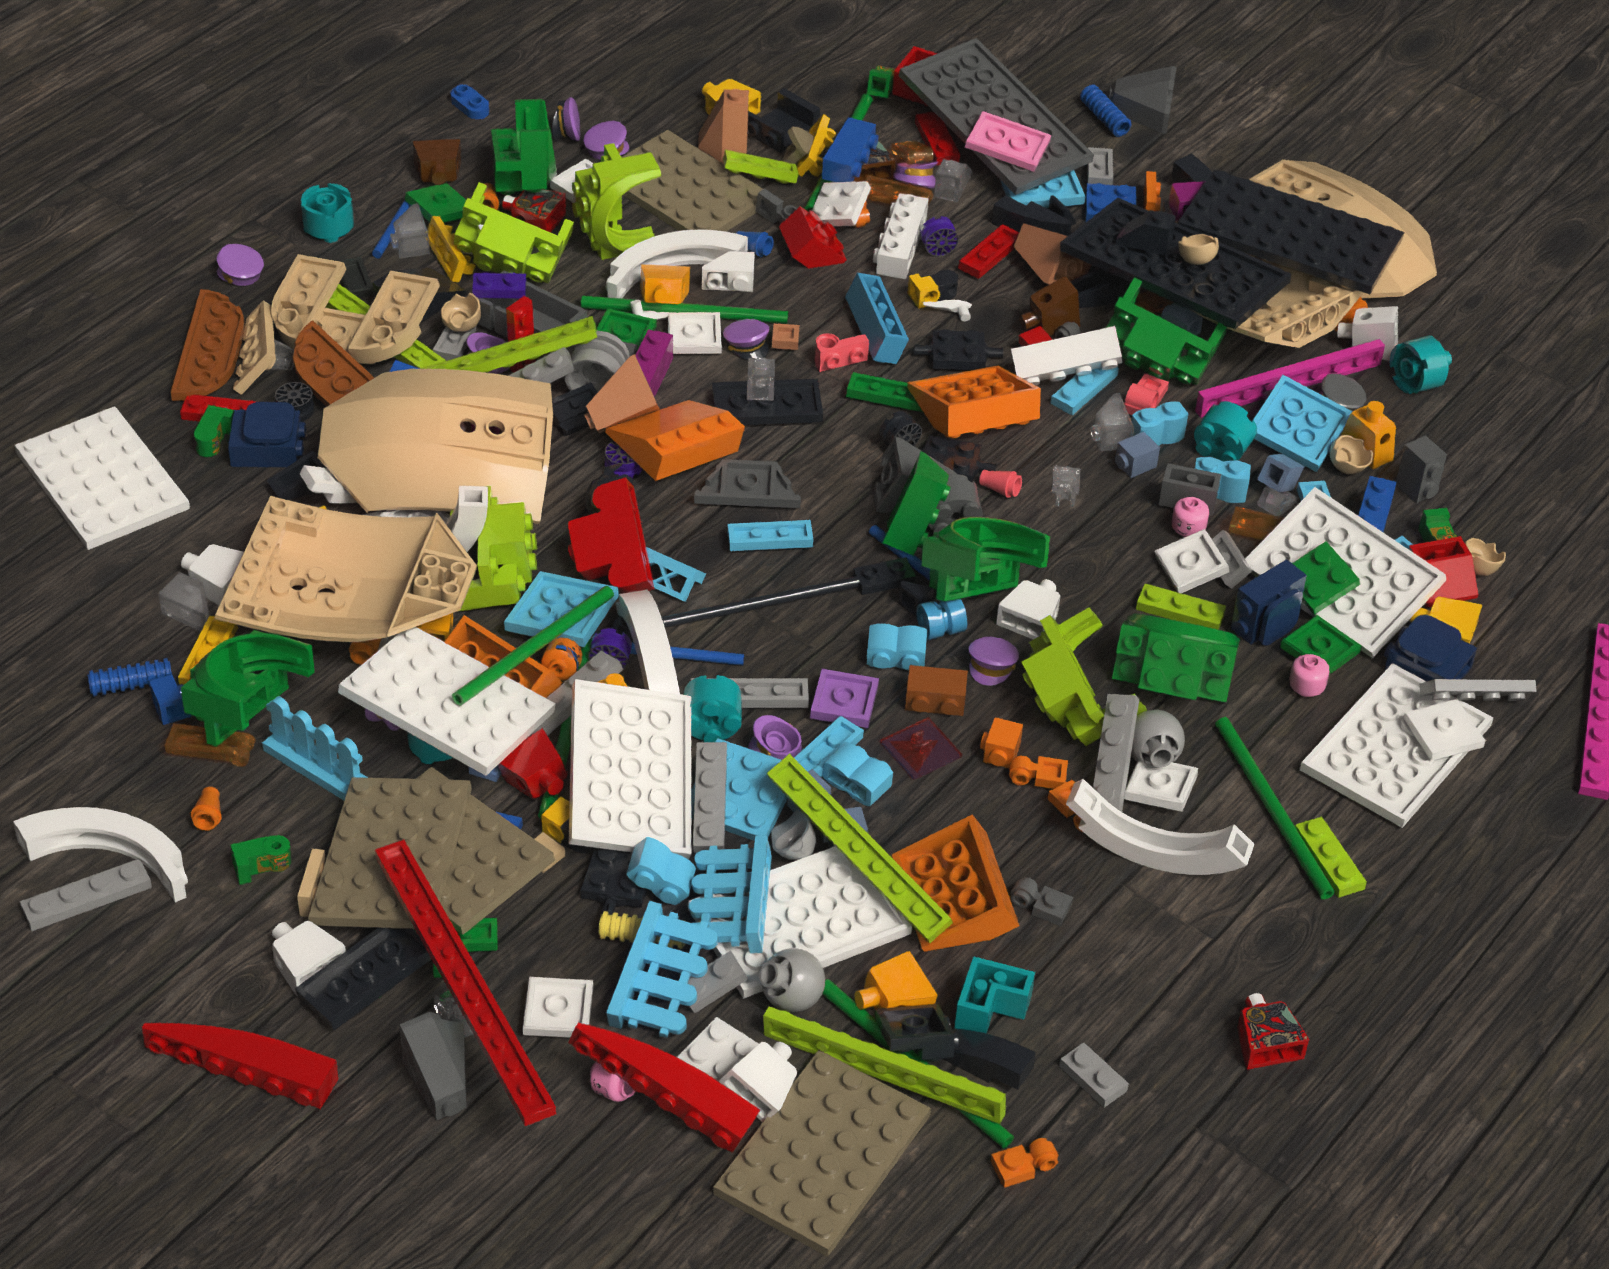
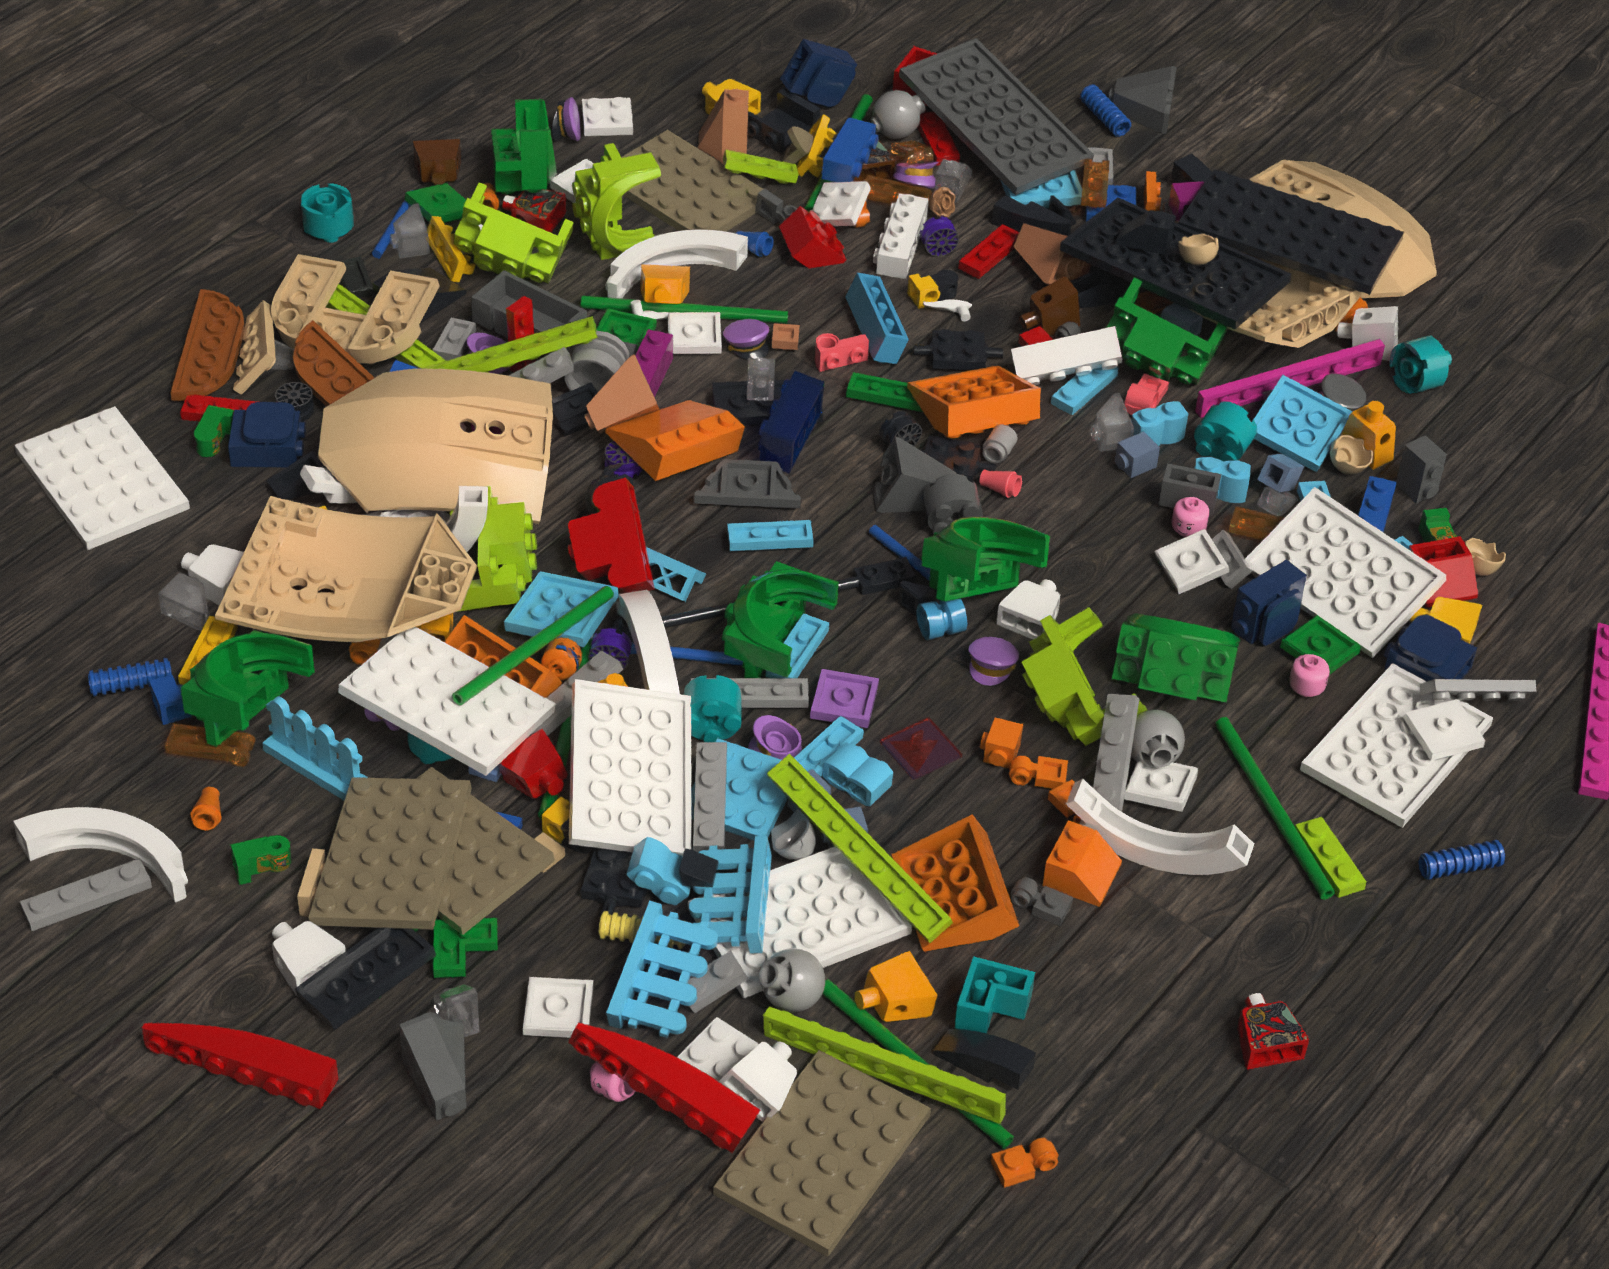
medium lavender piece [217,244,264,286] -> none
red plate [375,840,556,1126] -> none
tan hair [441,293,481,332] -> none
blue plate [451,84,489,119] -> none
dark purple plate [472,272,526,298] -> none
medium lavender piece [583,121,629,160] -> none
white slope [702,251,754,292] -> none
green leg [867,66,895,98] -> none
medium azure brick [867,624,927,670] -> none
black plate [875,1004,959,1061] -> none
green slope [883,451,951,556] -> none
dark orange brick [905,665,968,716] -> none
bright pink tile [965,111,1051,172] -> none
clear plate [1052,466,1080,507] -> none
light grey plate [1059,1043,1129,1108] -> none
lime plate [1136,584,1226,630] -> none
green plate [1292,541,1361,615] -> none
none -> white plate [582,97,633,136]
none -> black slope [679,848,719,887]
none -> green piece [722,561,839,678]
none -> clear blue brick [758,371,825,474]
none -> medium azure plate [766,613,829,678]
none -> dark blue brick [780,39,857,107]
none -> light grey brick [871,90,926,139]
none -> medium nougat plate [929,187,956,218]
none -> light grey brick [983,425,1018,463]
none -> orange slope [1043,820,1122,907]
none -> clear orange plate [1081,159,1110,208]
none -> blue piece [1419,840,1505,880]

